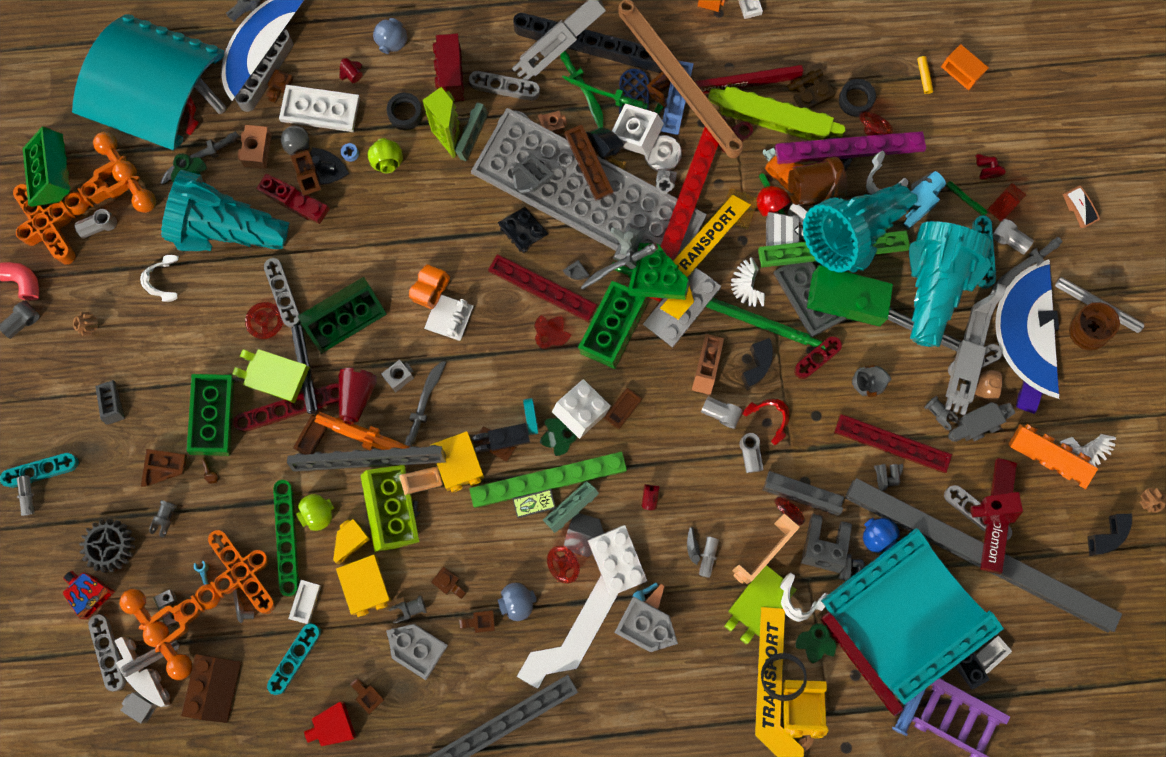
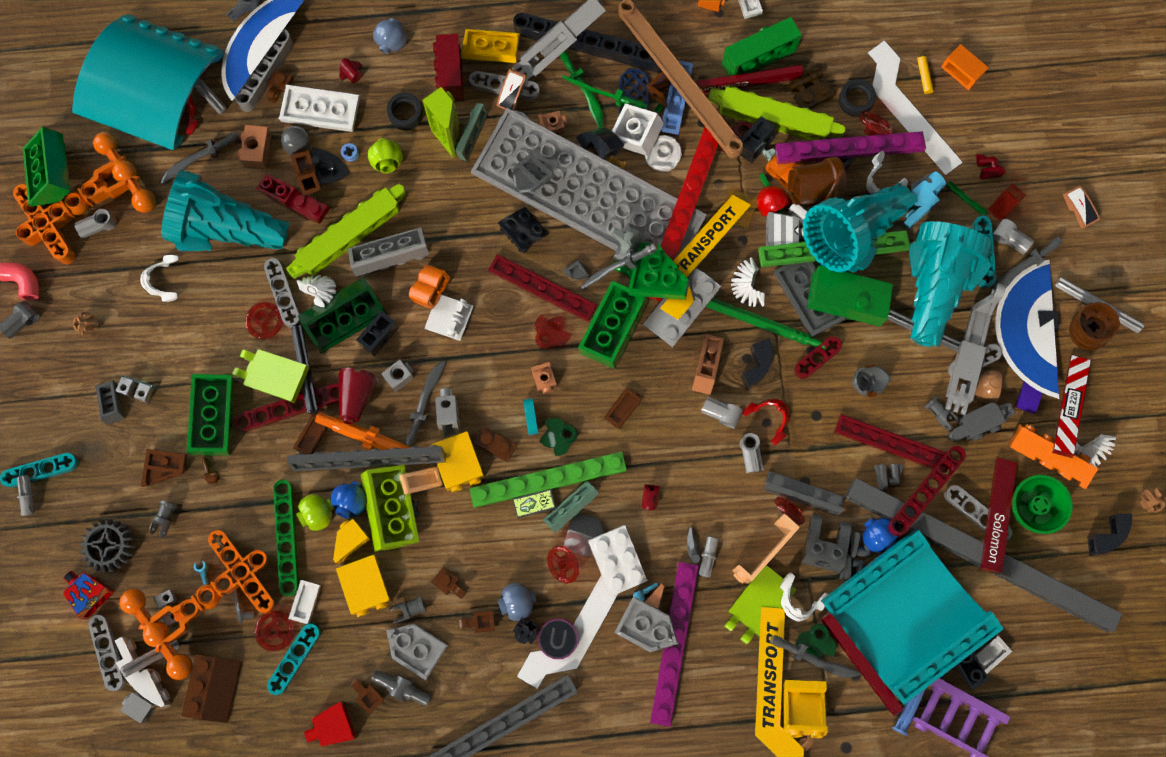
dark green plate [171,153,207,182] -> none
black hinge [472,423,530,453] -> none
white brick [552,379,611,439] -> none
reddish brown plate [564,125,614,201] -> none
light grey piece [655,169,677,194] -> none
black tyre [761,653,807,701] -> none
dark red torso [971,492,1023,524] -> none
none -> flat silver piece [116,375,155,403]
none -> clear red piece [254,611,294,651]
none -> lime hinge [286,184,406,279]
none -> white hair [297,275,336,308]
none -> blue plant [331,481,367,519]
none -> light grey slope [348,227,429,276]
none -> black brick [356,311,399,357]
none -> dark grey pin [371,670,431,706]
none -> light grey torso [436,388,461,437]
none -> yellow tile [461,29,520,63]
none -> slope [496,68,527,111]
none -> black gear [513,619,539,645]
none -> nougat brick [531,362,557,394]
none -> black tile [538,619,578,659]
none -> magenta plate [650,562,698,727]
none -> green brick [722,17,802,76]
none -> black brick [740,116,776,163]
none -> dark grey sword [770,636,861,678]
none -> dark grey piece [847,532,871,559]
none -> white sticker [868,41,962,175]
none -> dark red beam [888,446,966,536]
none -> green piece [1012,475,1073,534]
none -> tile [1052,355,1091,458]

